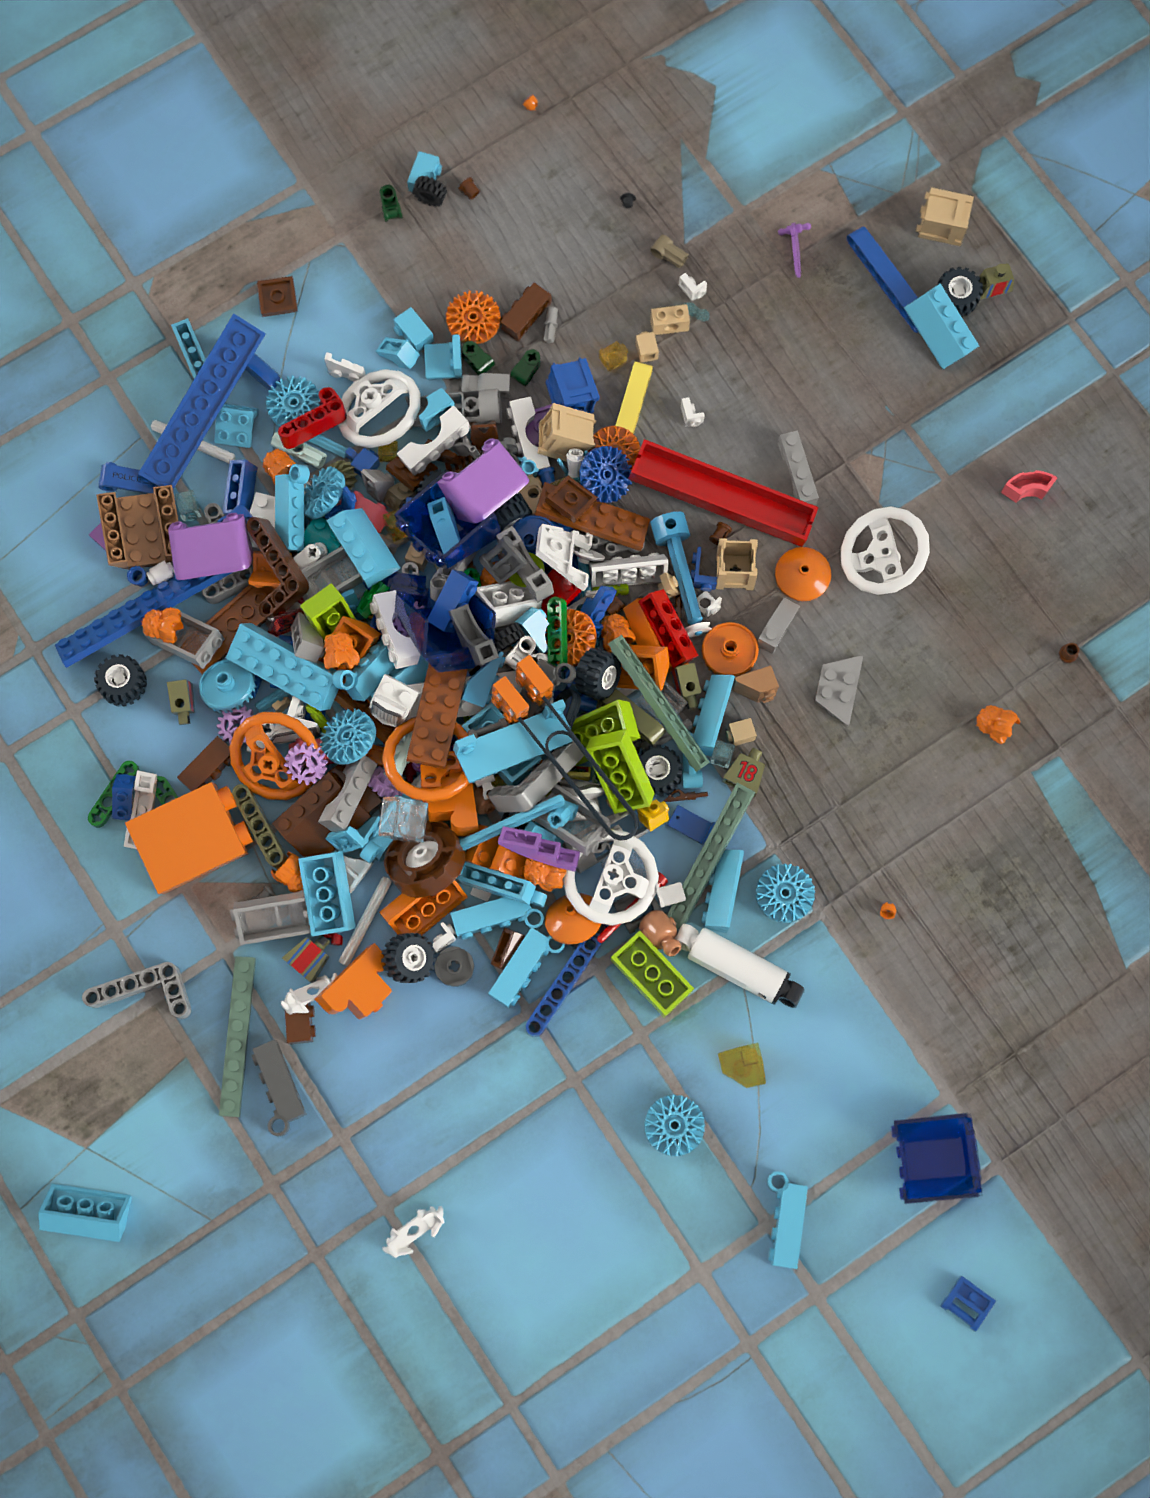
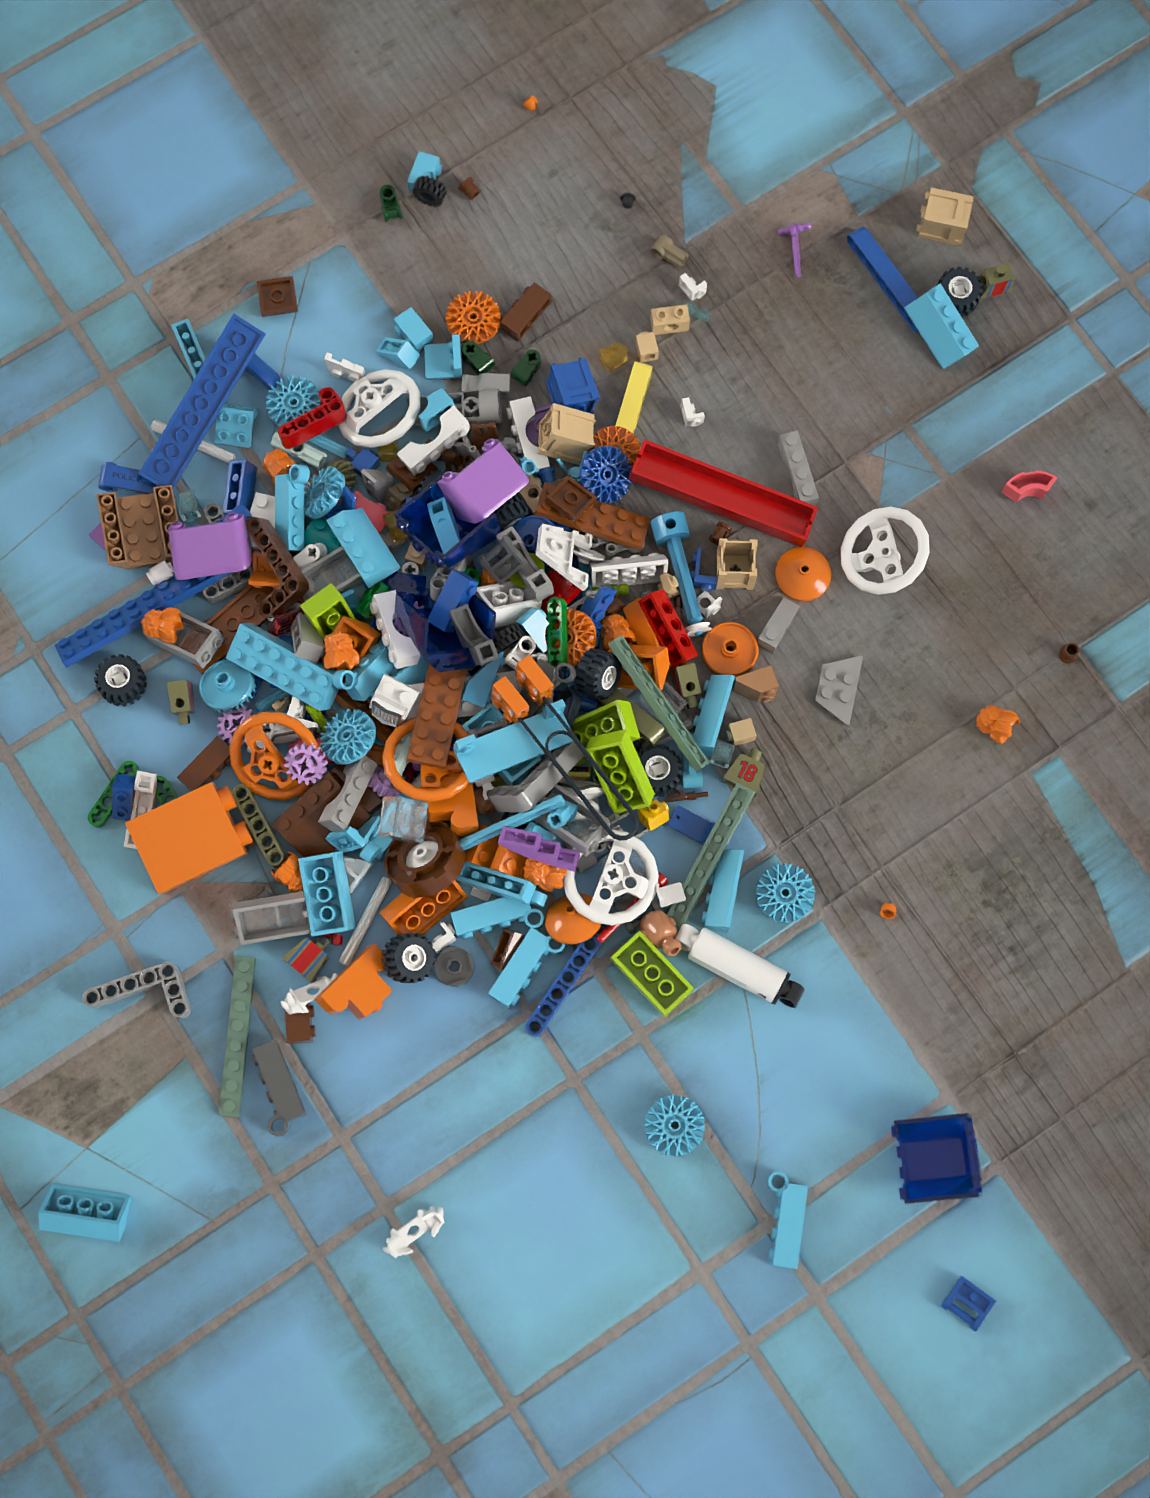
blue piece [127,566,148,587] -> none
light grey axle [543,307,558,344] -> none
white cone [566,448,585,478] -> none
clear yellow slope [718,1043,766,1088] -> none

